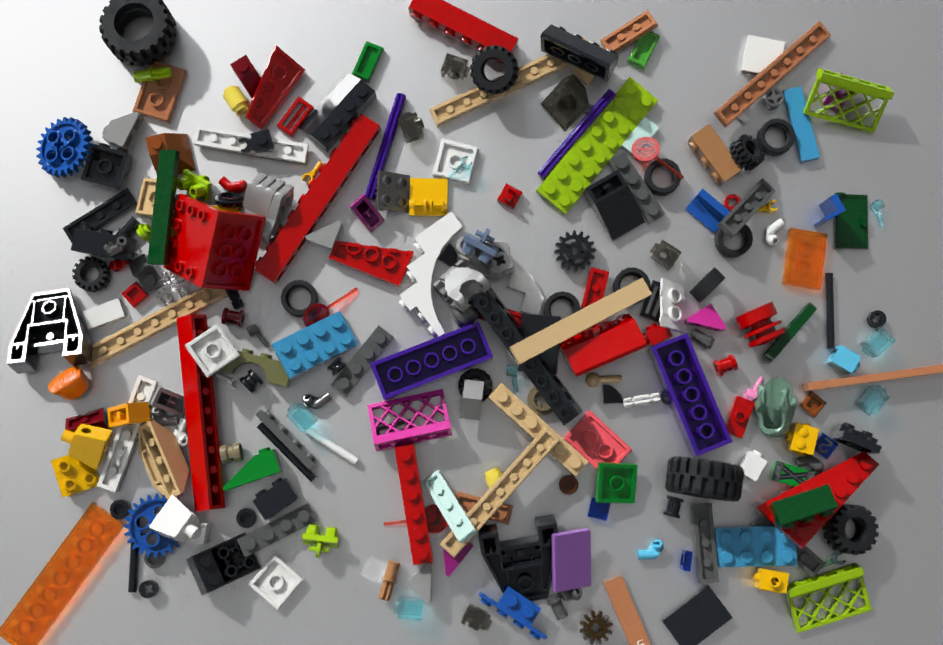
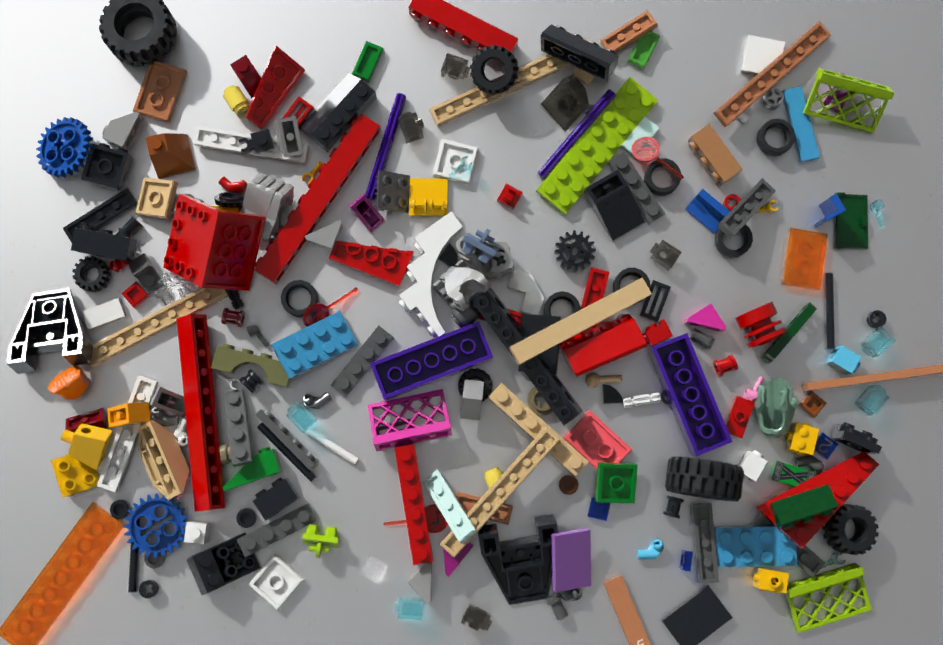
dark grey arm [104,236,127,256] -> none
lime axle [133,67,172,83] -> none
lime plate [136,223,151,242] -> none
dark green tile [147,150,180,265] -> none
white torso [149,495,201,543] -> none
lime hips [176,169,212,201] -> none
white tile [185,324,240,378] -> none
black bush [327,357,346,376] -> none
medium nougat axle [379,560,400,601] -> none
blue bracket [478,586,548,640] -> none
clear light blue hand [506,365,518,393] -> none
dark brown gear [579,610,613,645] -> none
white piece [660,278,686,333] -> none
black tyre [689,267,725,303] -> none
black tyre [729,134,765,171] -> none
white arm [765,219,785,245] -> none
none -> dark grey plate [223,389,253,467]
none -> light grey slope [274,116,303,157]

